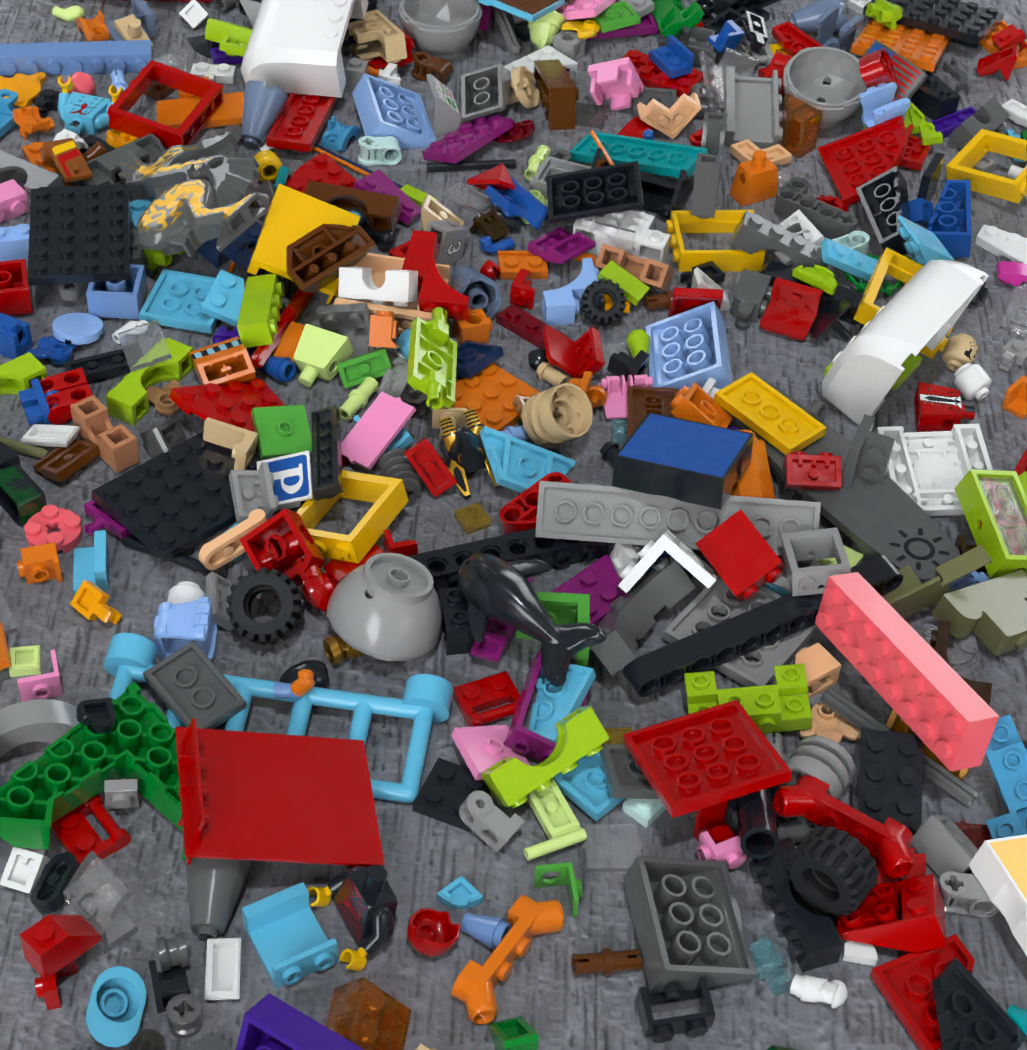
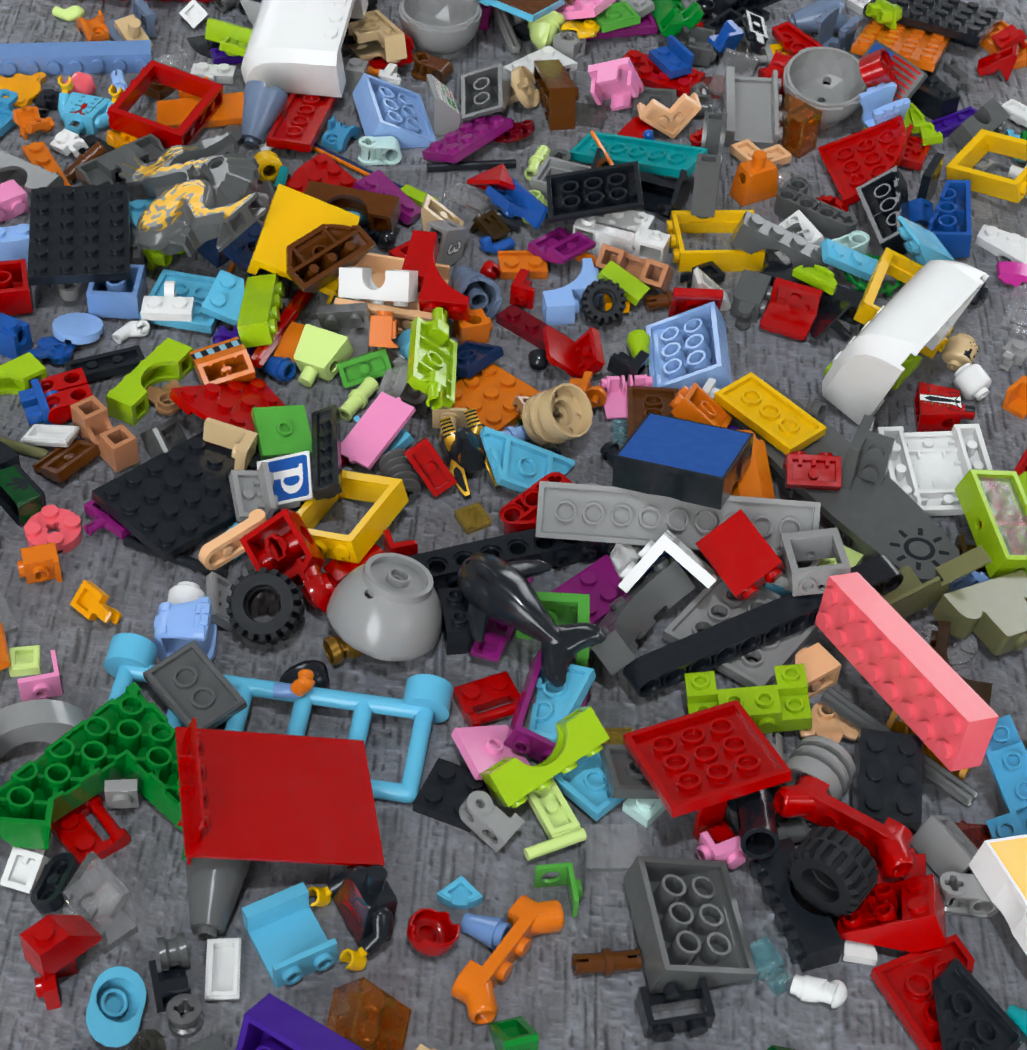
dark orange door [40,138,92,183] -> none
medium azure panel [73,530,109,593] -> none
black tile [76,697,116,734] -> none
clear piece [118,320,172,372] -> none
tan pin [536,362,569,386] -> none
clear piece [699,51,724,113] -> none
none -> white plate [141,281,195,322]

